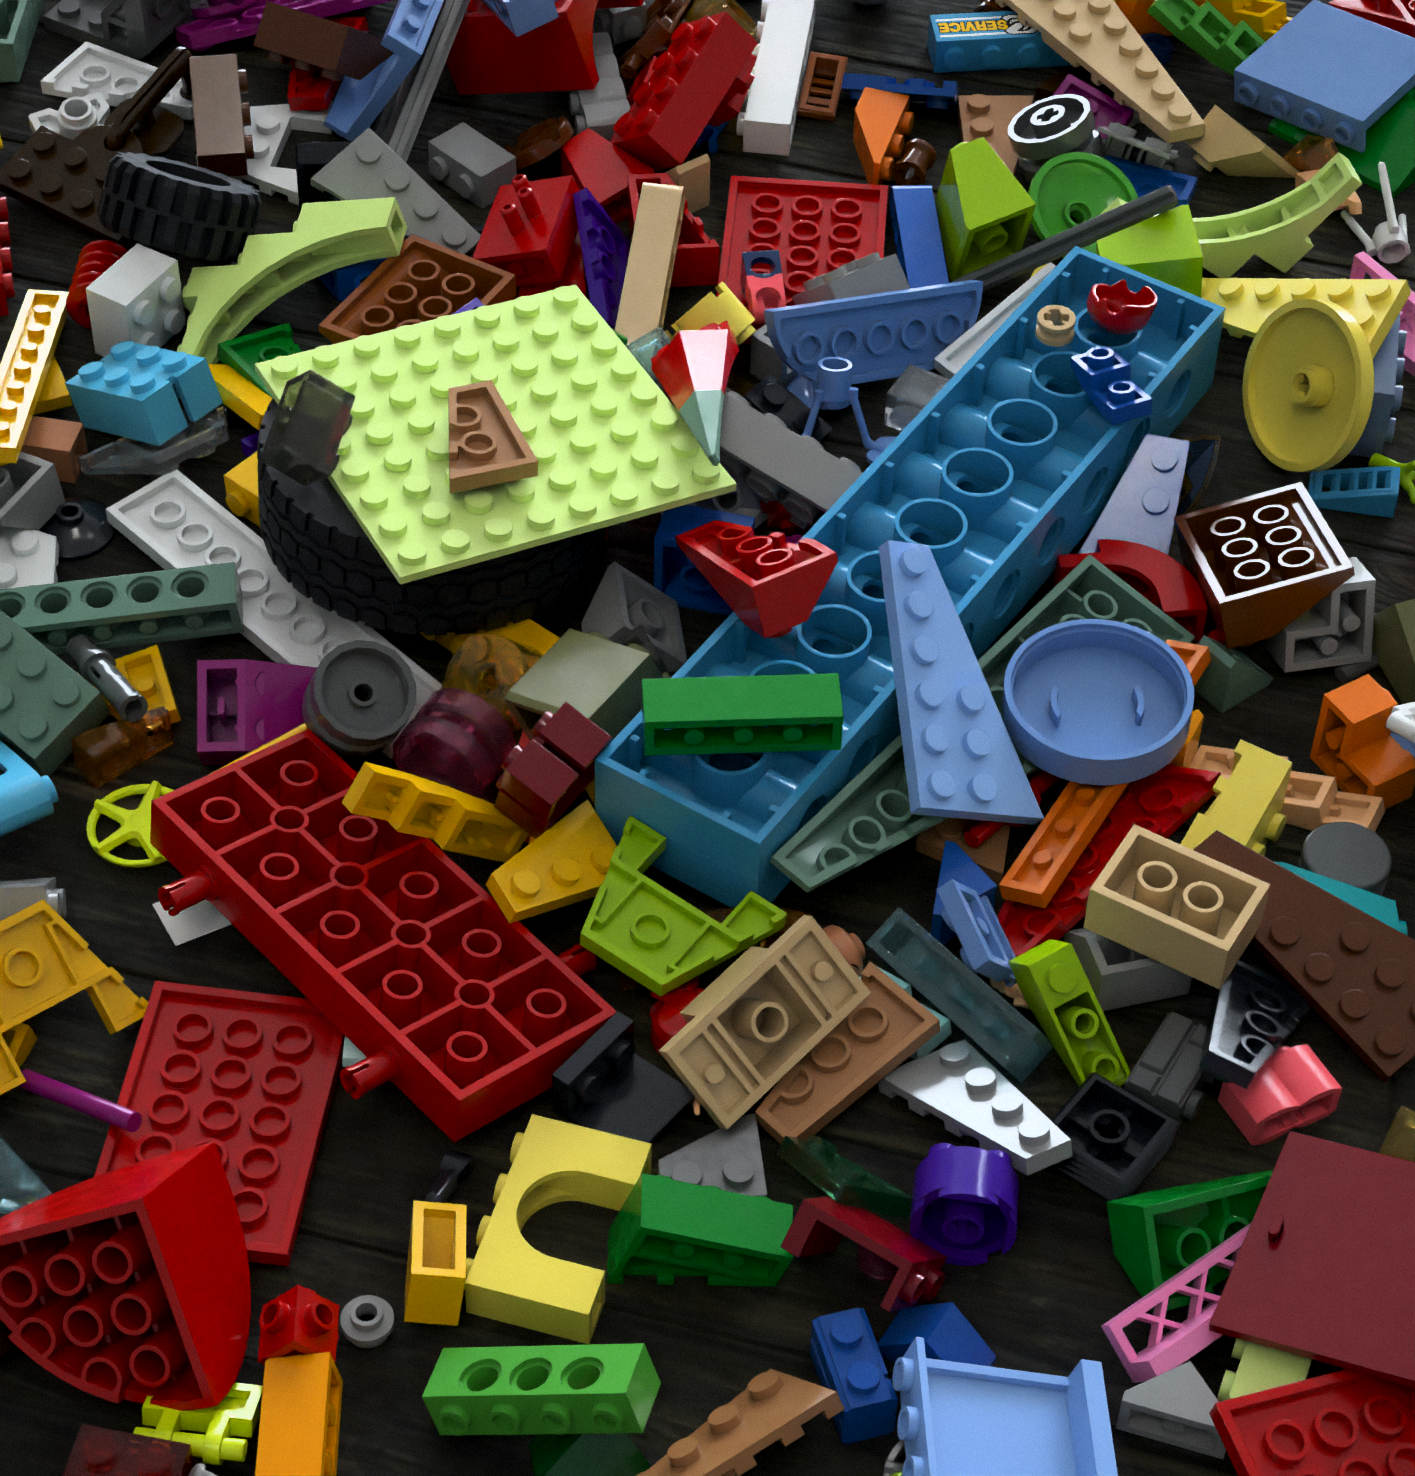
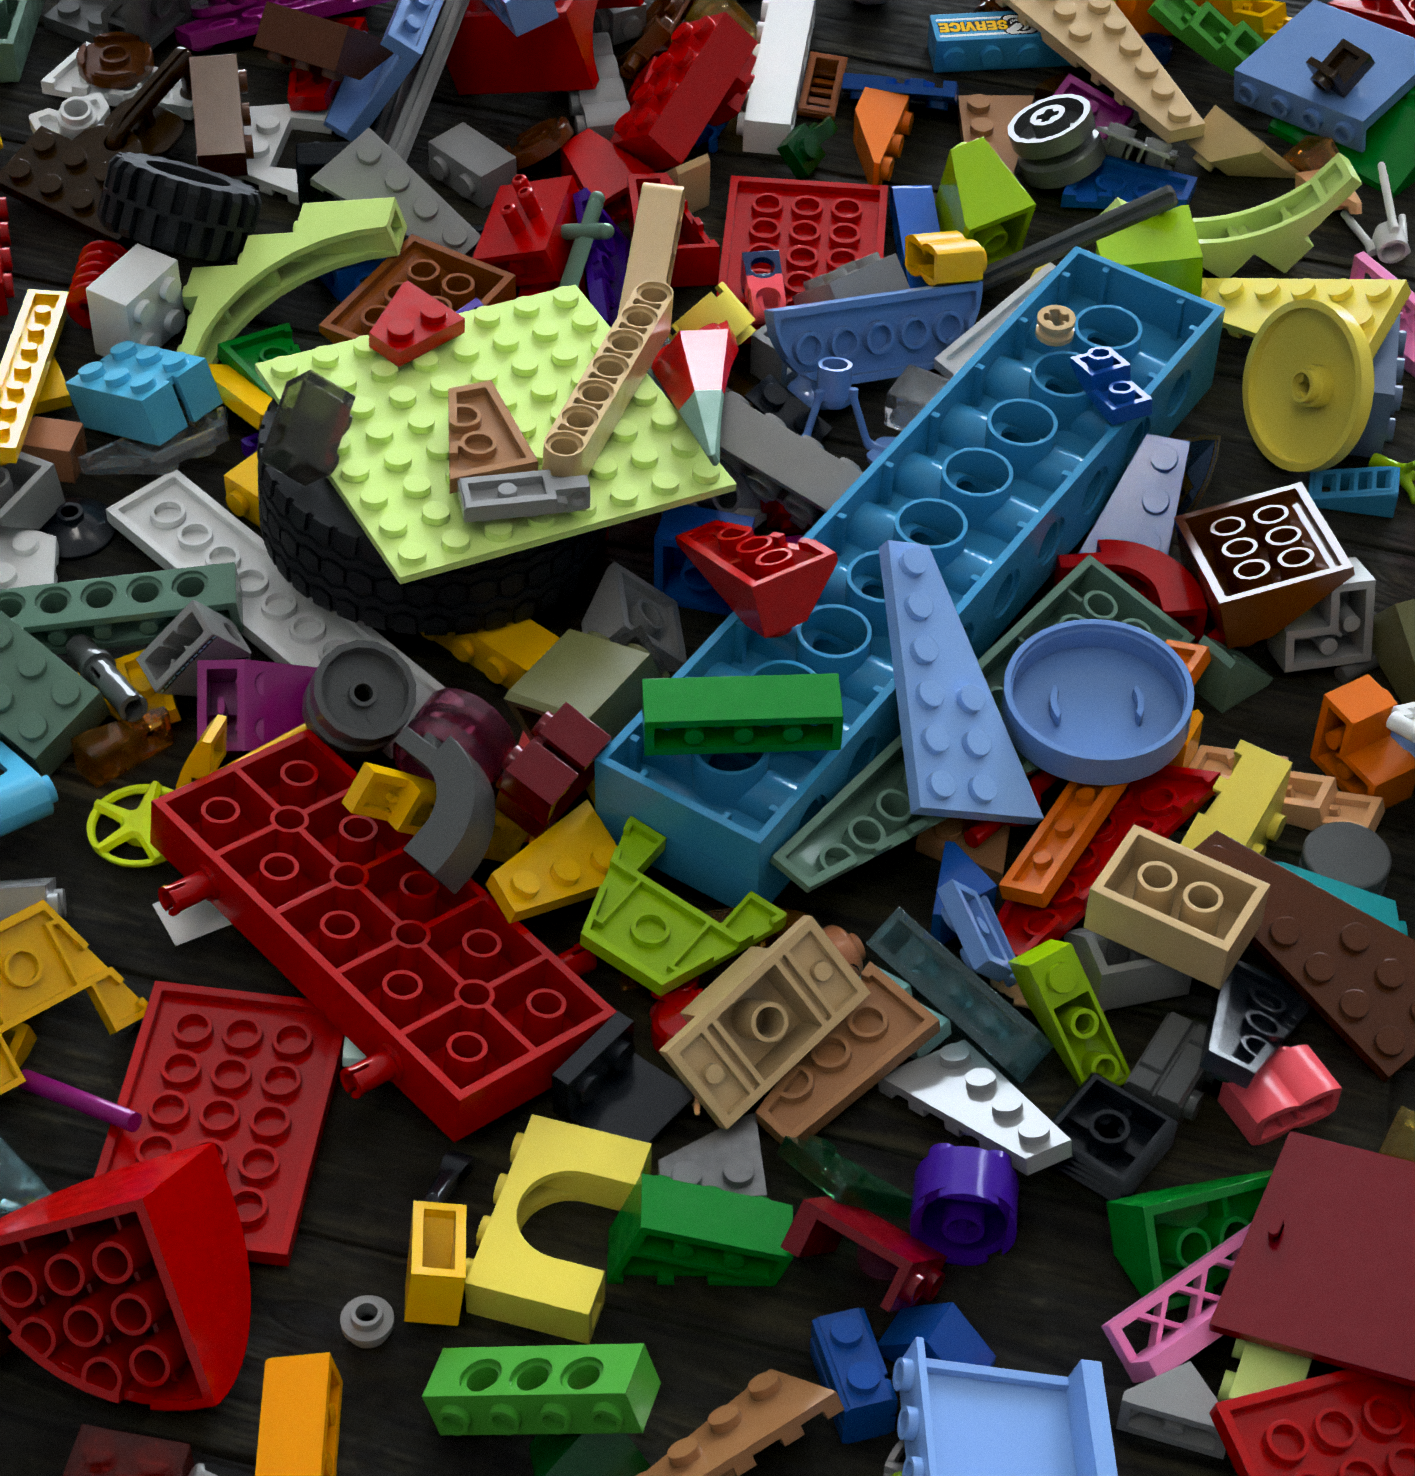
neon yellow plate [132,1382,263,1465] -> none
red brick [257,1284,340,1365] -> none
clear yellow brick [441,634,543,733] -> none
reddish brown bush [892,139,937,186] -> none
bright green dish [1028,152,1138,258] -> none
red hair [1087,279,1158,335] -> none
none -> reddish brown tile [76,32,155,89]
none -> light grey torso [136,600,251,697]
none -> yellow slope [175,714,227,790]
none -> red wing [369,280,465,367]
none -> dark grey arch [394,726,496,895]
none -> light grey hinge [457,469,590,523]
none -> tan beam [542,280,674,477]
none -> sand green sword [559,191,614,287]
none -> dark green plate [776,116,838,180]
none -> yellow brick [905,230,988,286]
none -> dark brown bracket [1306,38,1375,98]

